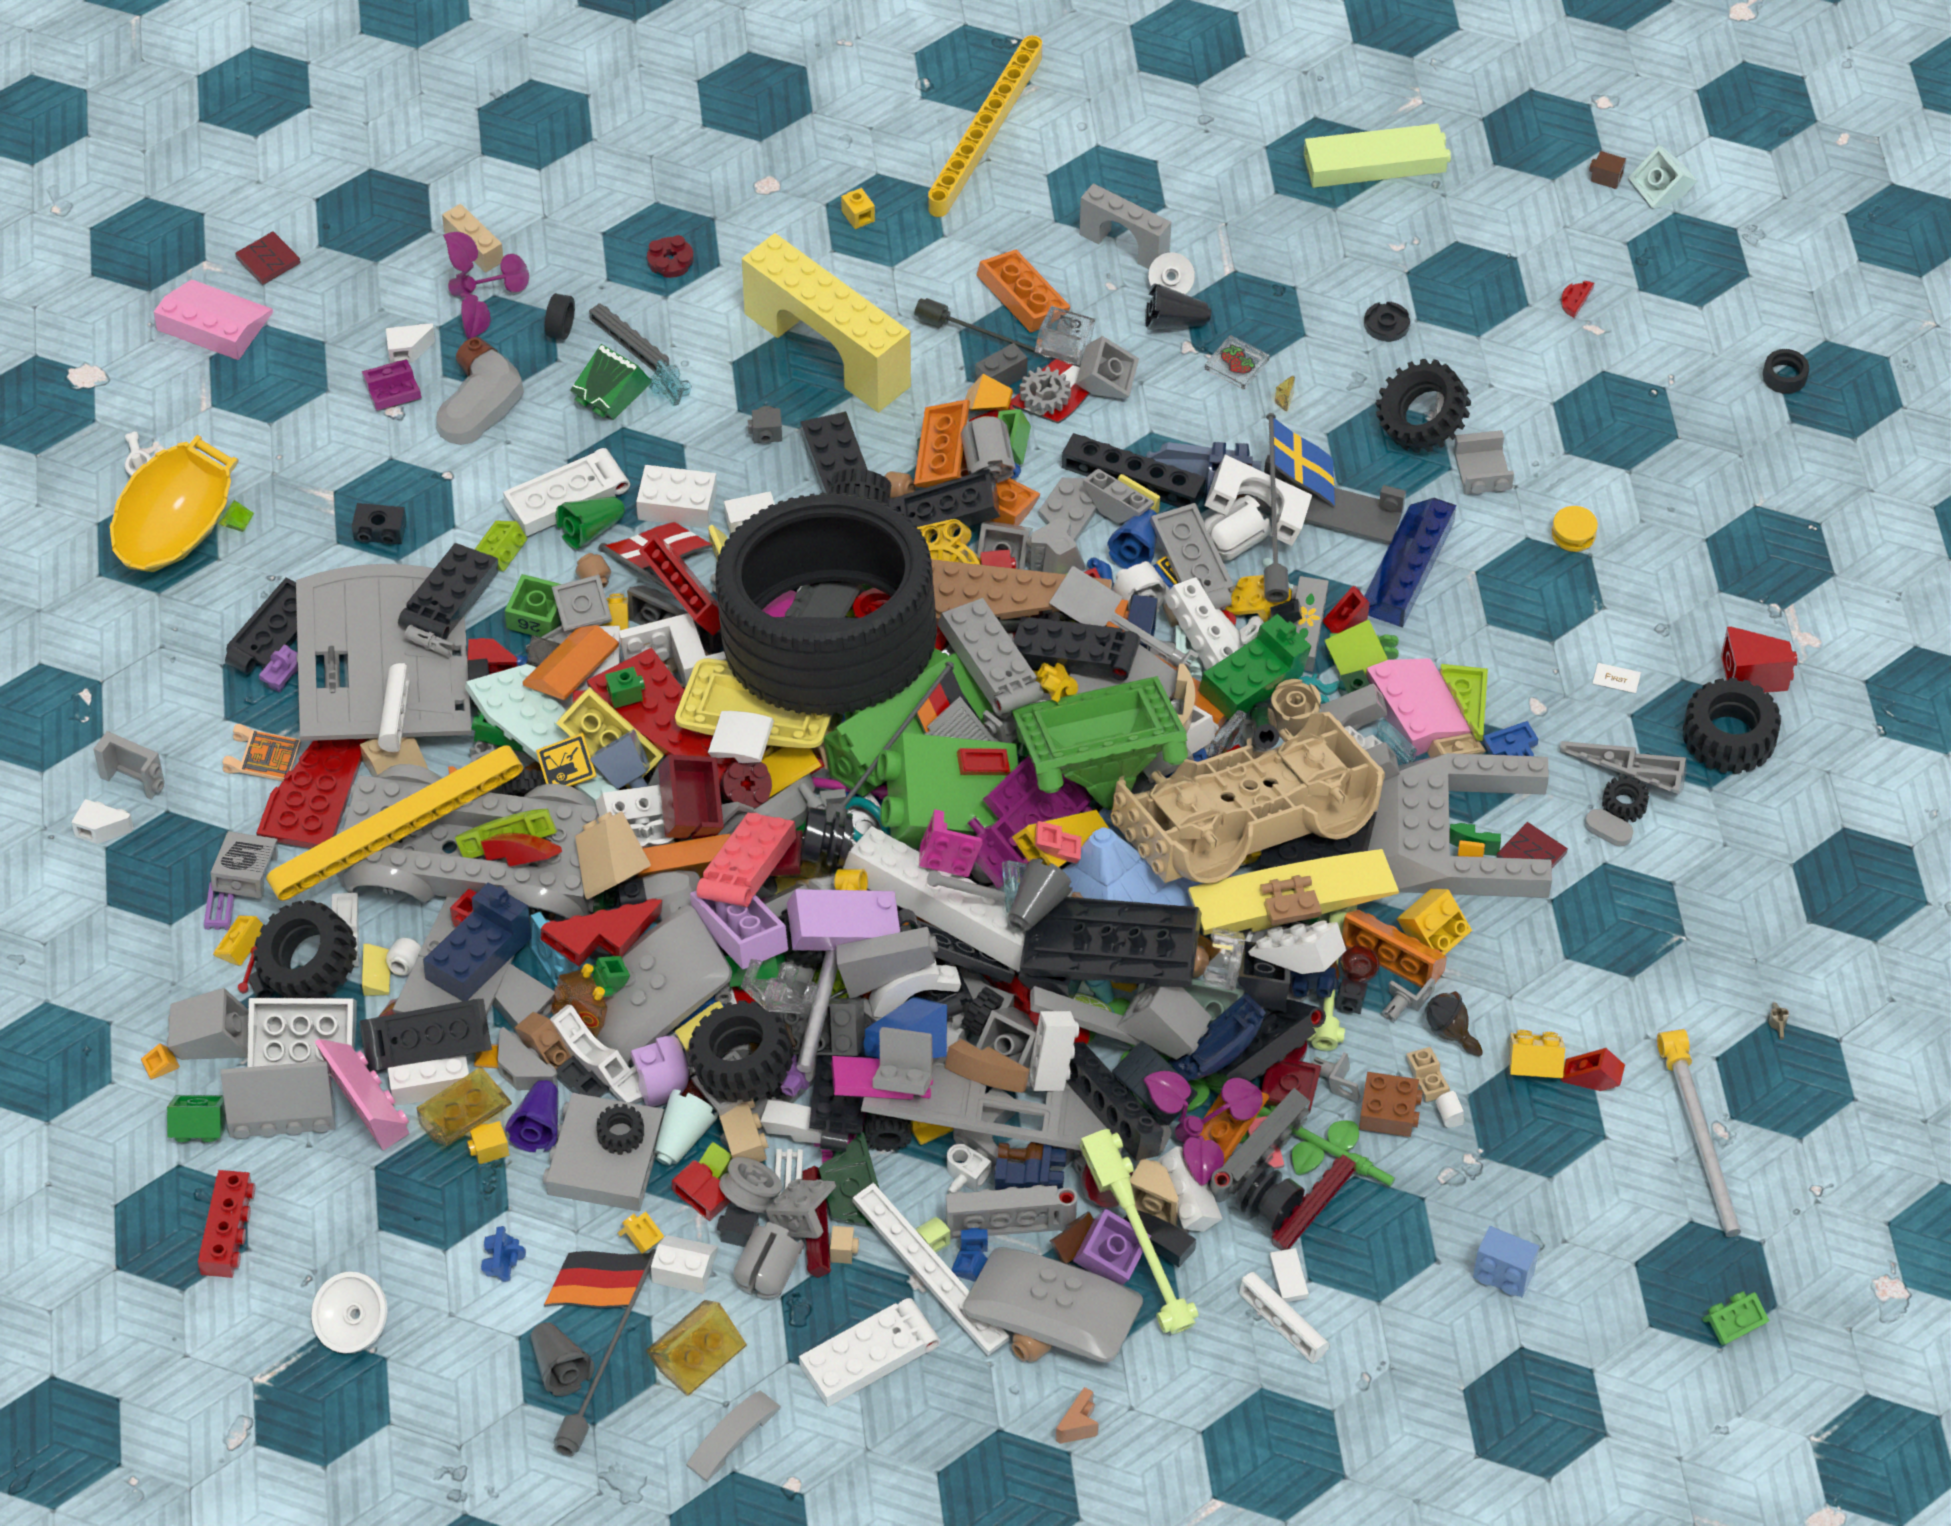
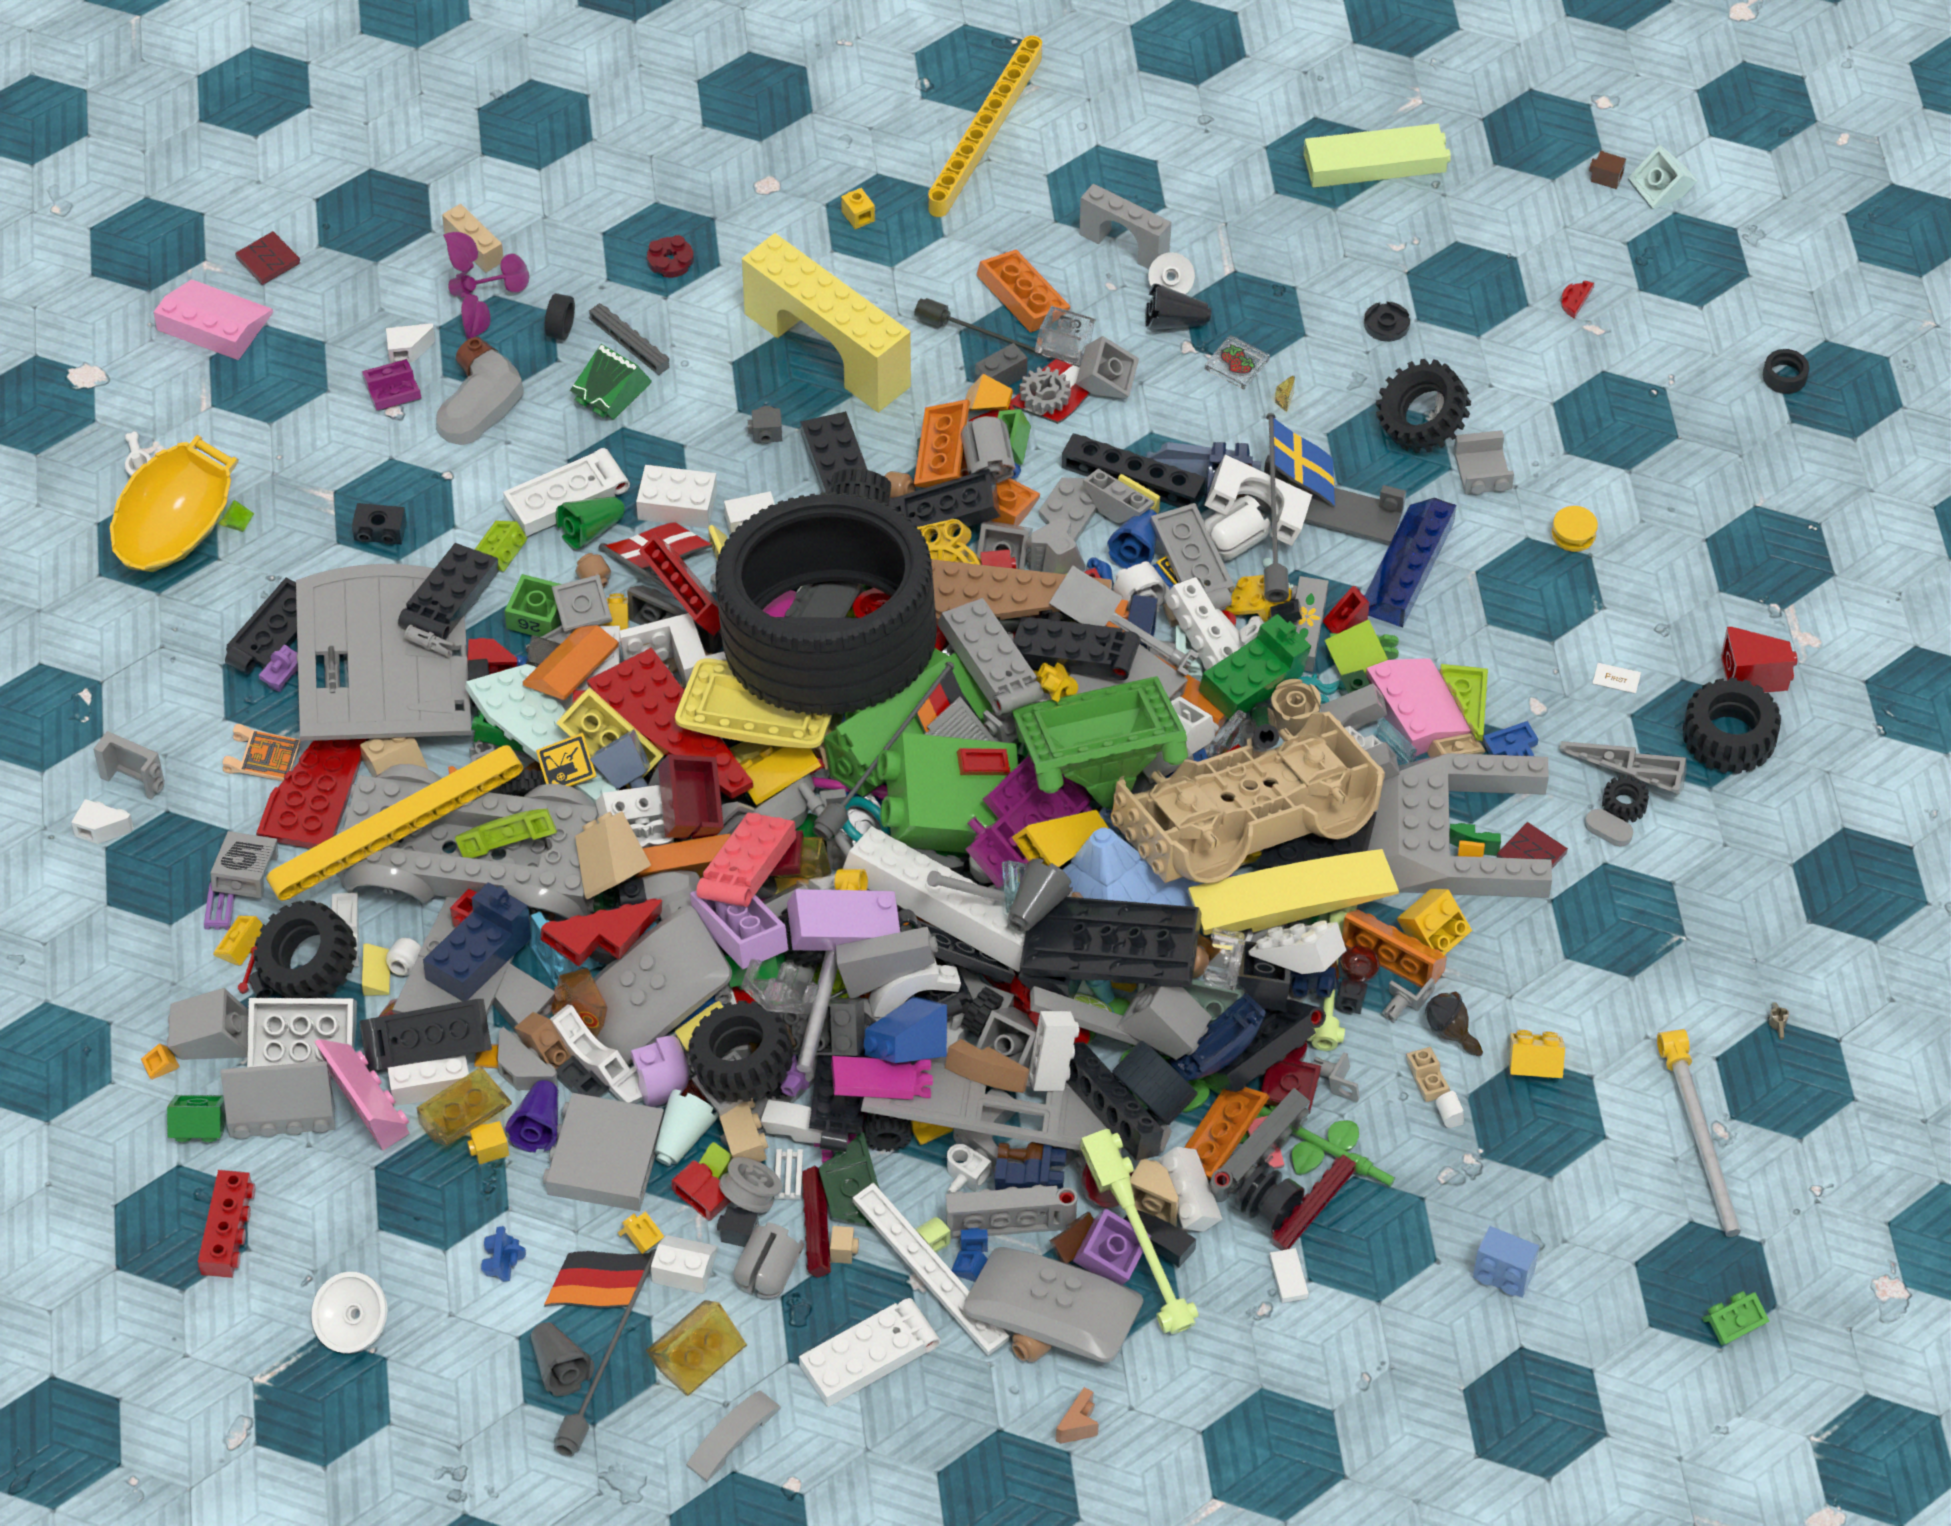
white brick [378,663,410,752] -> none
red slope [481,833,563,867] -> none
green piece [581,956,630,1000] -> none
black tyre [596,1104,644,1155] -> none
green brick [605,667,645,708] -> none
clear light blue hips [649,360,692,406] -> none
white slope [708,711,774,763] -> none
dark red plate [720,760,772,808] -> none
light grey bracket [766,1179,836,1238] -> none
black wheel [800,807,854,867] -> none
light grey bracket [873,1027,933,1095] -> none
dark pink bracket [919,809,983,877] -> none
coral slope [1035,821,1081,864] -> none
magenta plant [1143,1071,1263,1186] -> none
tan slope [1174,663,1195,734] -> none
white brick [1239,1272,1330,1364] -> none
medium nougat plate [1260,875,1322,926] -> none
dark orange brick [1359,1071,1423,1137] -> none
red slope [1561,1048,1625,1091] -> none

